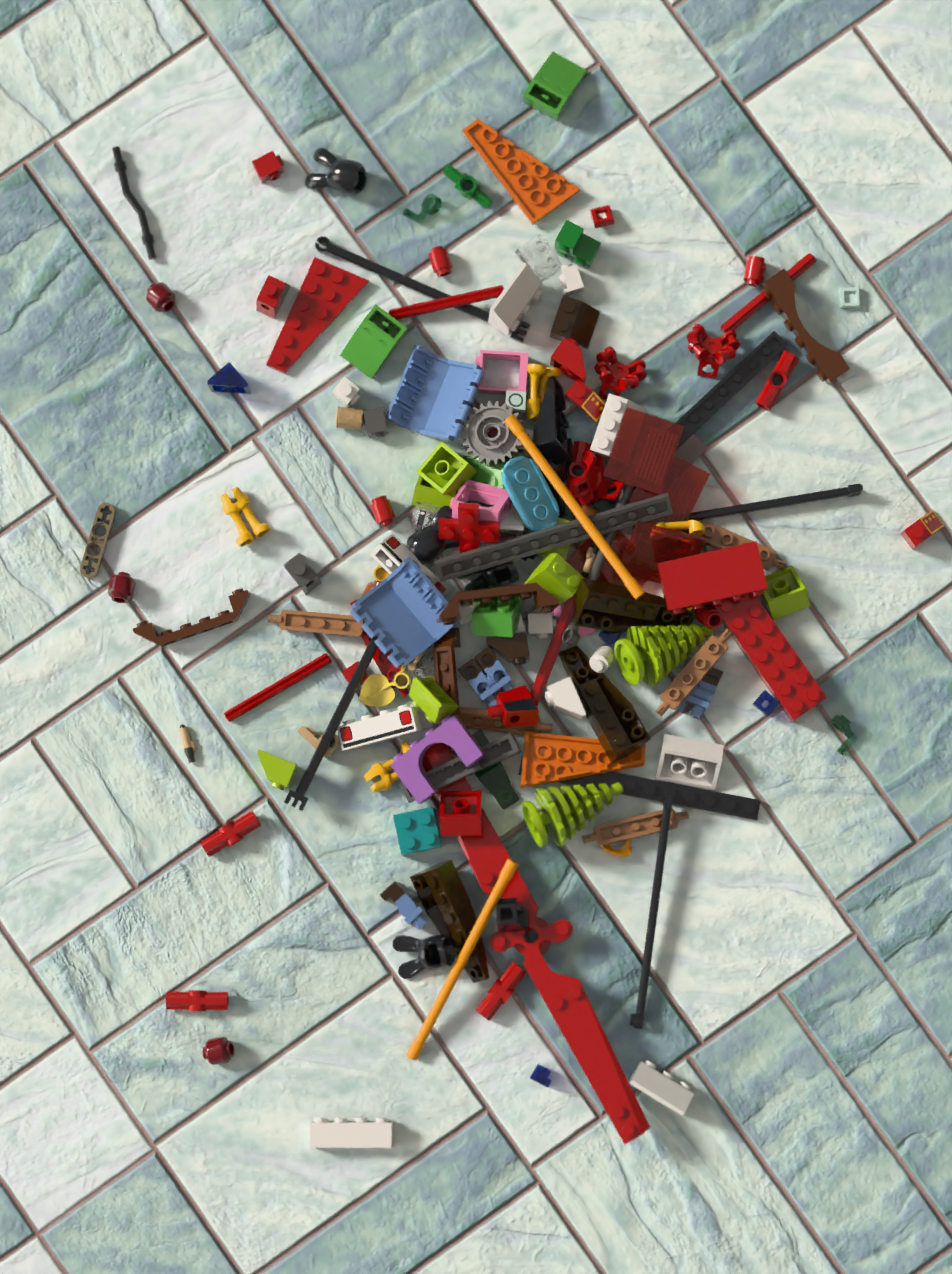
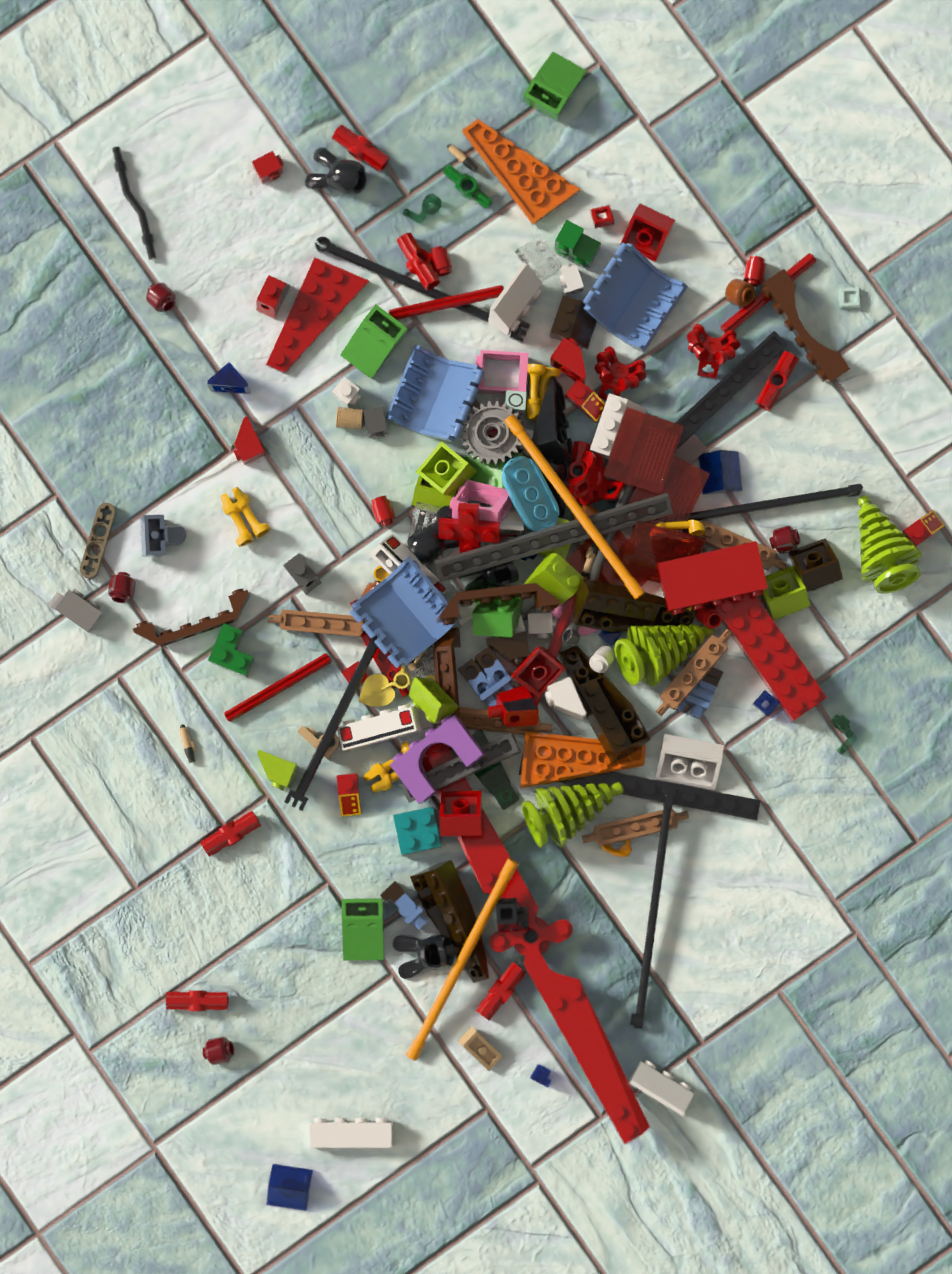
none -> light grey hinge [48,589,102,632]
none -> sand blue brick [140,515,186,557]
none -> green brick [208,623,255,677]
none -> red slope [233,416,266,465]
none -> clear blue slope [266,1164,313,1211]
none -> red piece [332,124,390,173]
none -> red slope [336,773,361,817]
none -> bright green slope [342,898,384,960]
none -> red piece [396,232,440,291]
none -> piece [447,144,478,172]
none -> tan plate [458,1026,503,1071]
none -> red slope [511,646,566,698]
none -> medium blue hinge [583,243,688,352]
none -> red slope [620,203,675,262]
none -> clear blue slope [699,450,742,495]
none -> dark orange head [725,279,755,307]
none -> dark red head [769,525,801,554]
none -> dark brown slope [788,538,843,592]
none -> lime plant [858,495,922,594]

